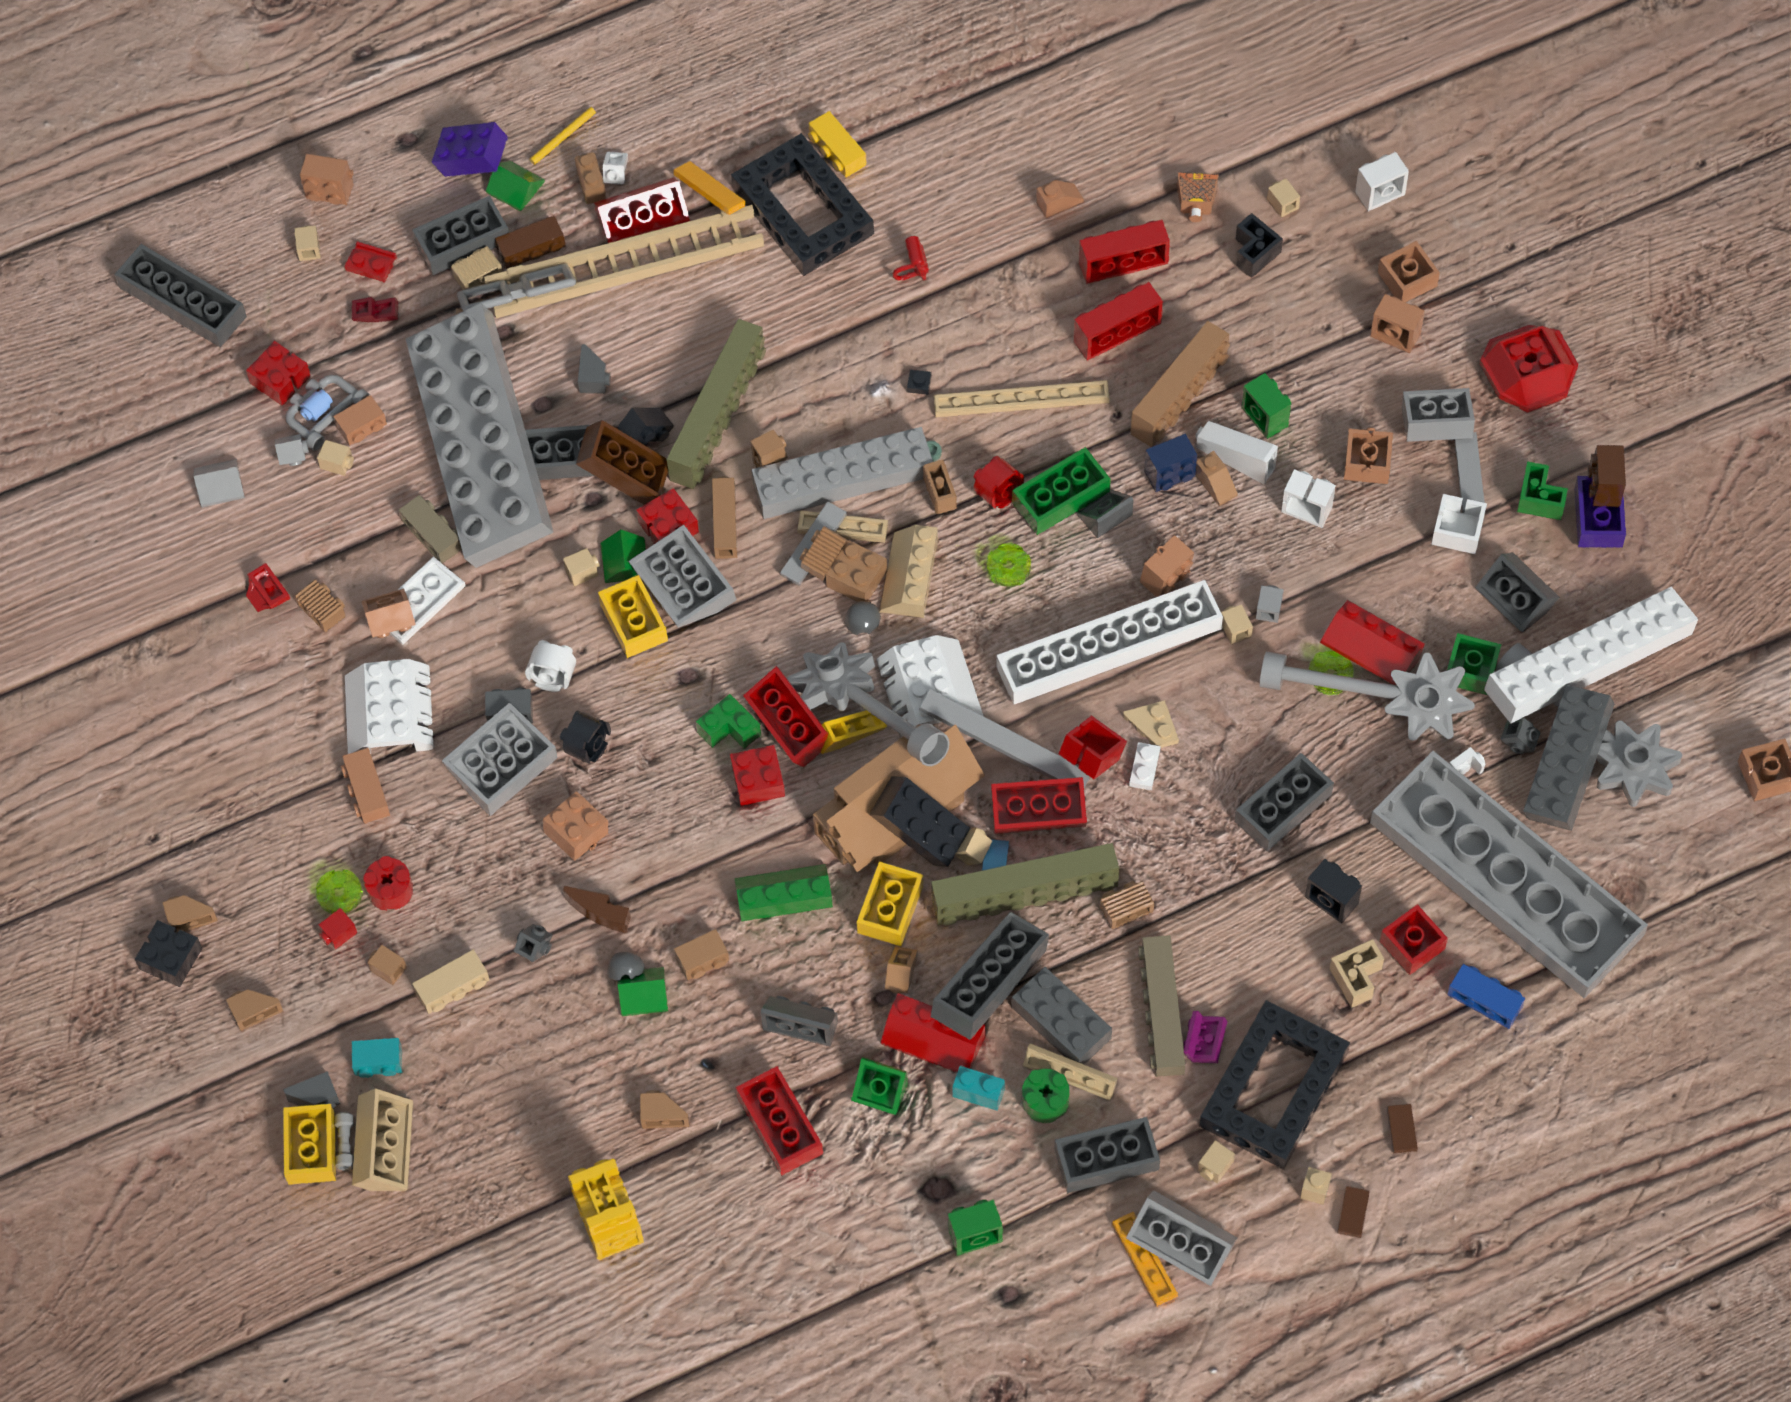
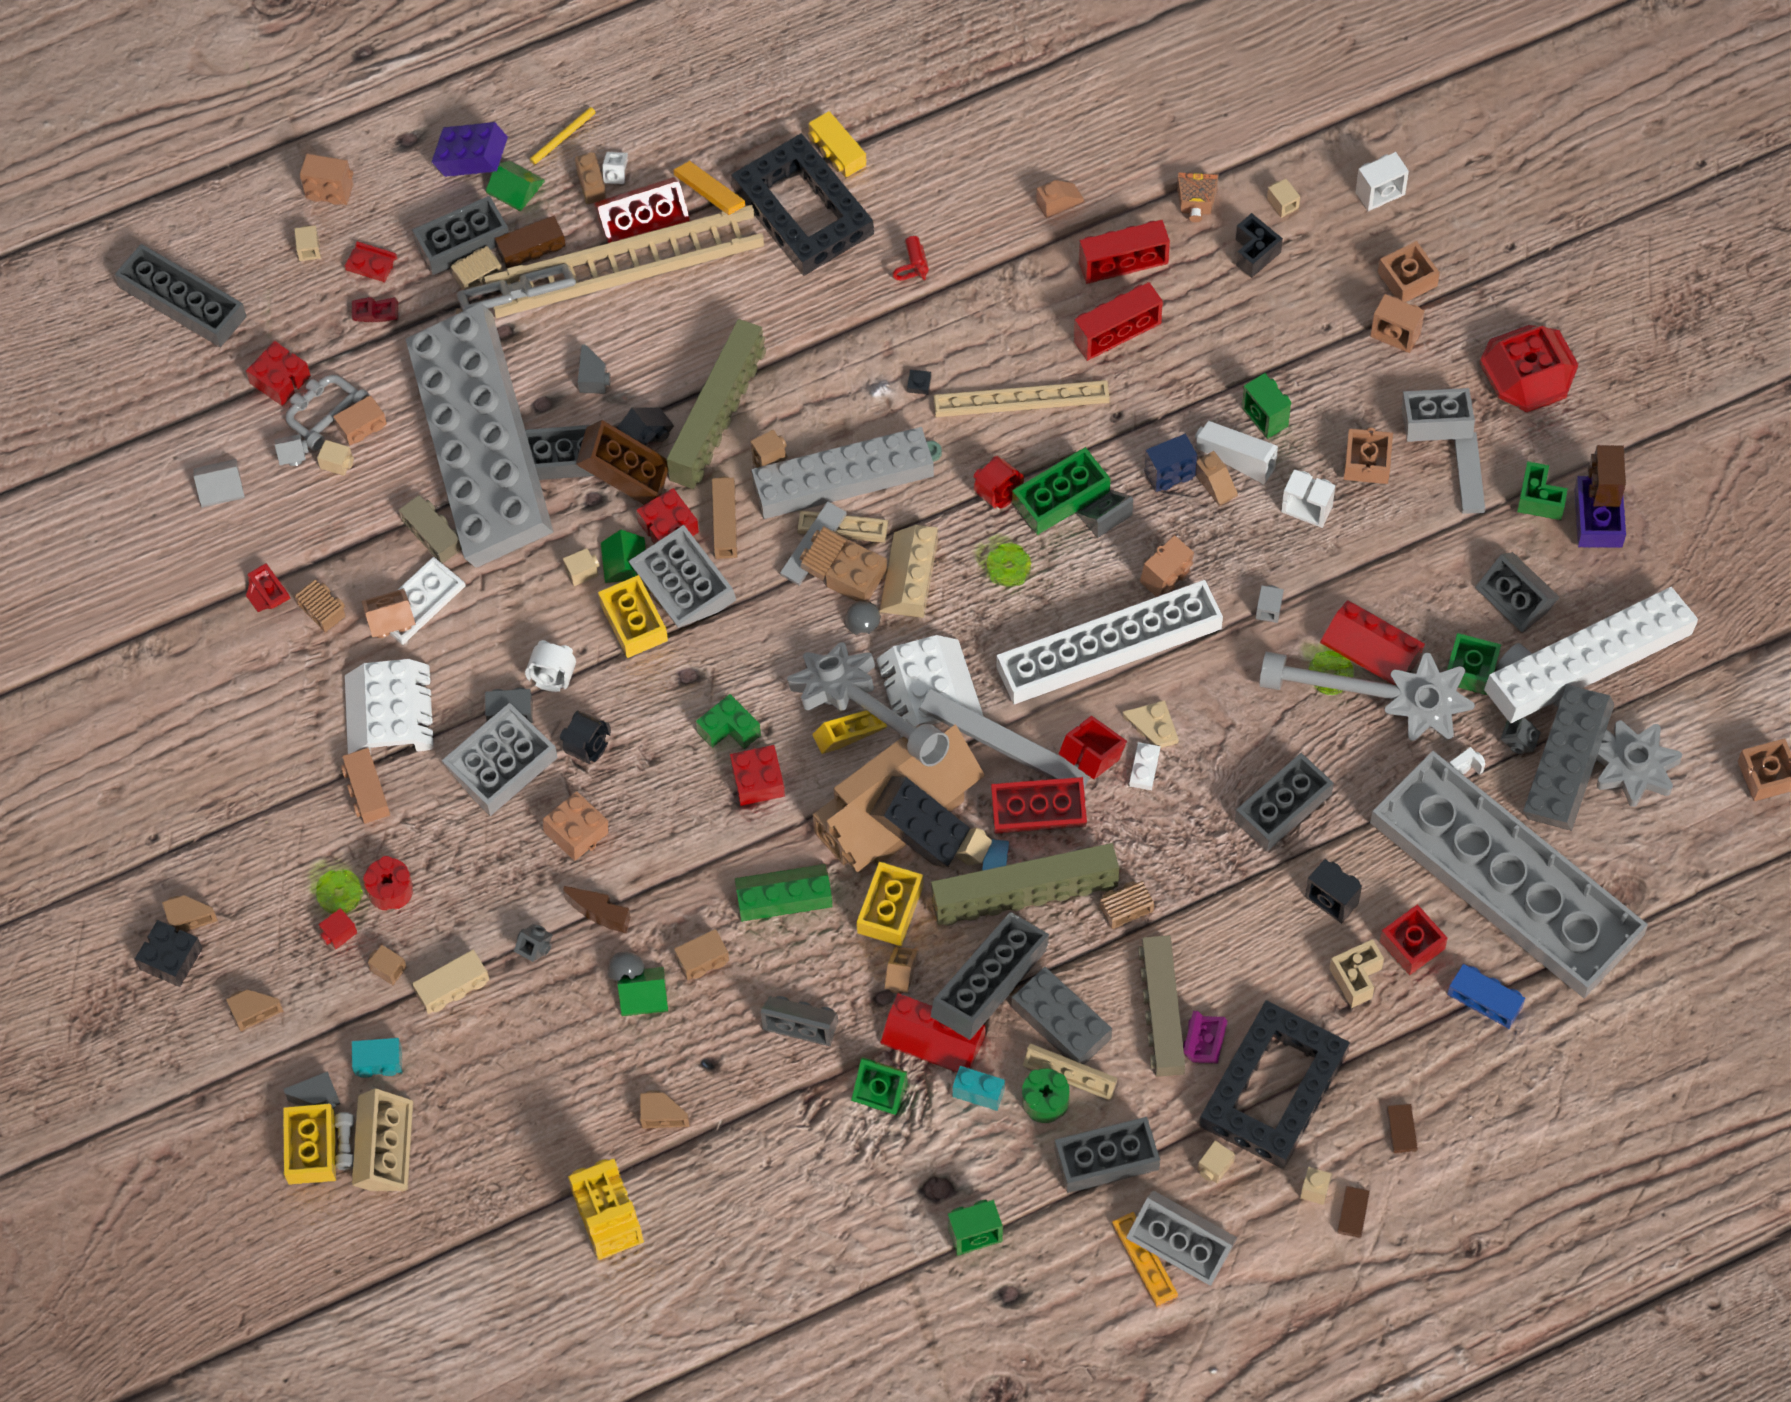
light blue brick [300,389,333,421] -> none
red brick [735,1066,823,1176] -> none
red slope [743,666,829,767] -> none
medium nougat brick [923,460,957,514] -> none
medium nougat brick [1131,321,1230,447] -> none
tan brick [1221,604,1253,644] -> none
white piece [1432,494,1487,554] -> none

